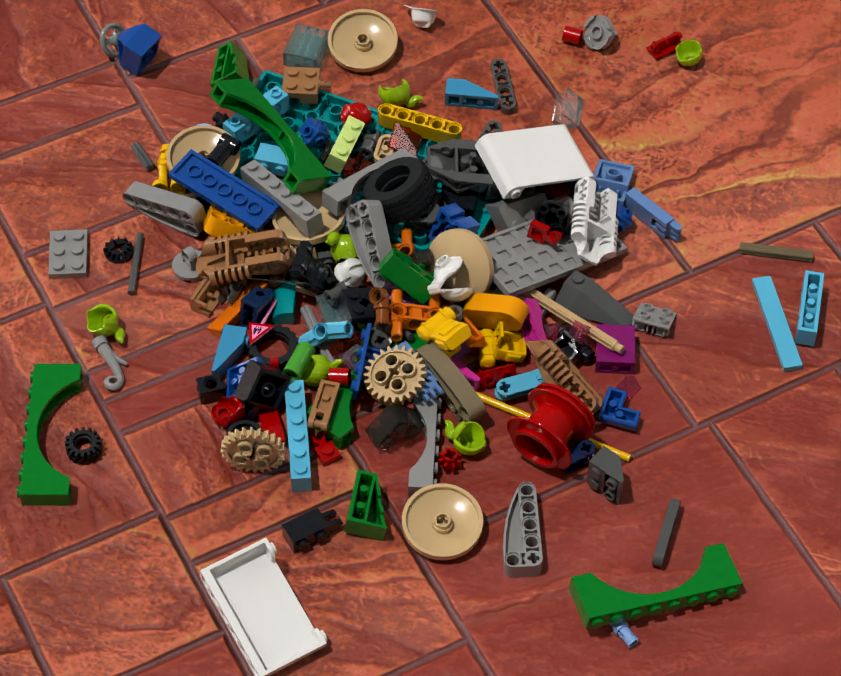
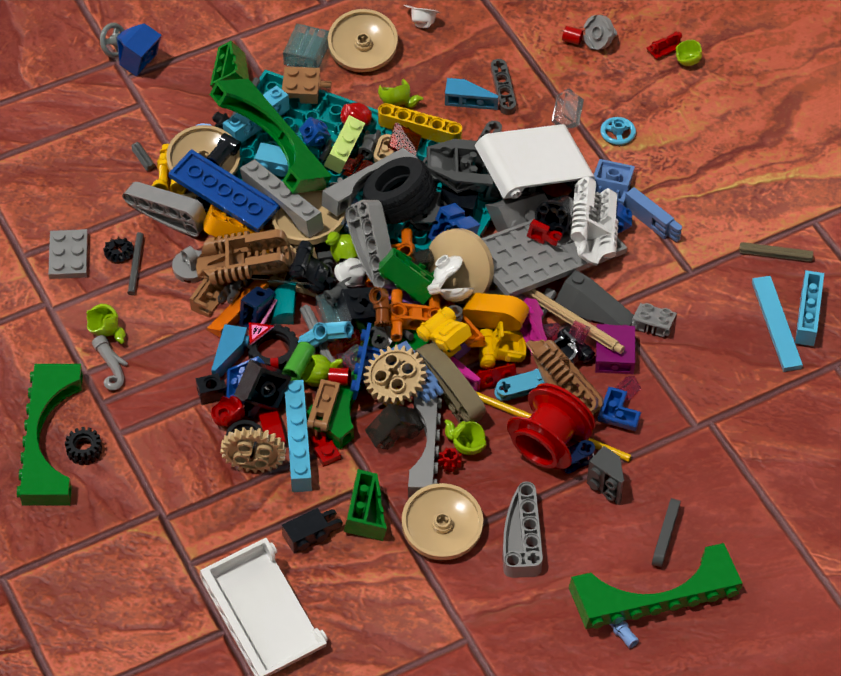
none -> medium azure piece [600,117,636,145]

